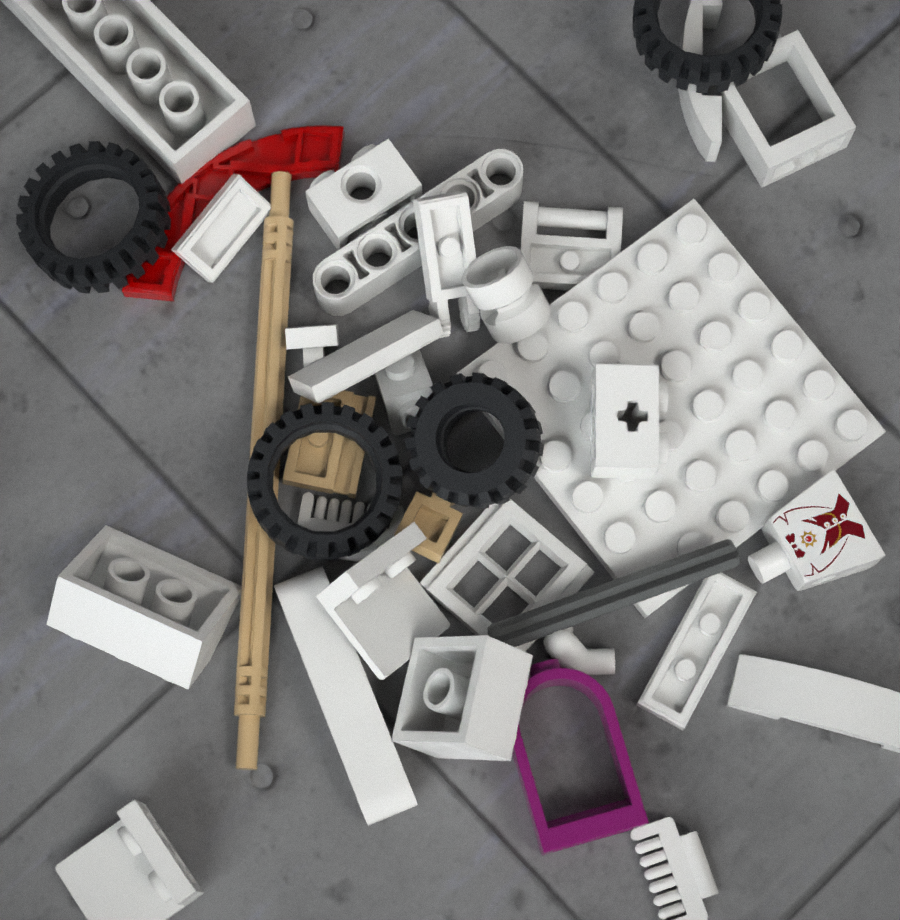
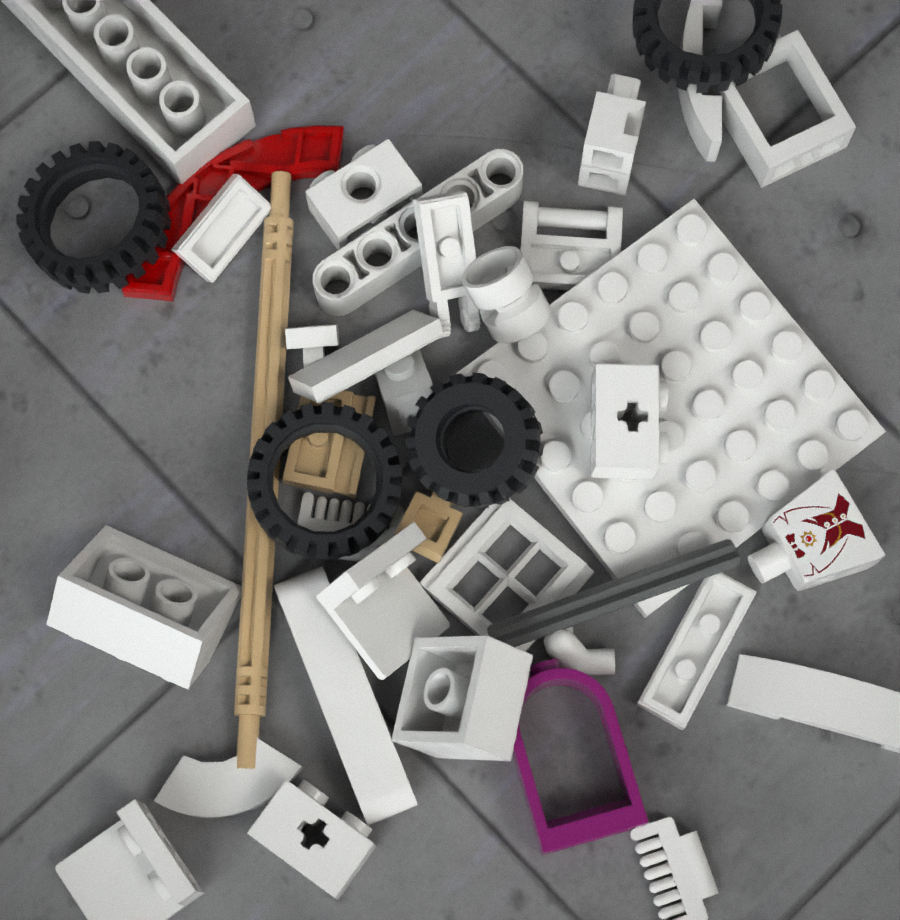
none -> white tile [154,738,303,818]
none -> white brick [247,779,376,900]
none -> white hips [578,74,646,196]

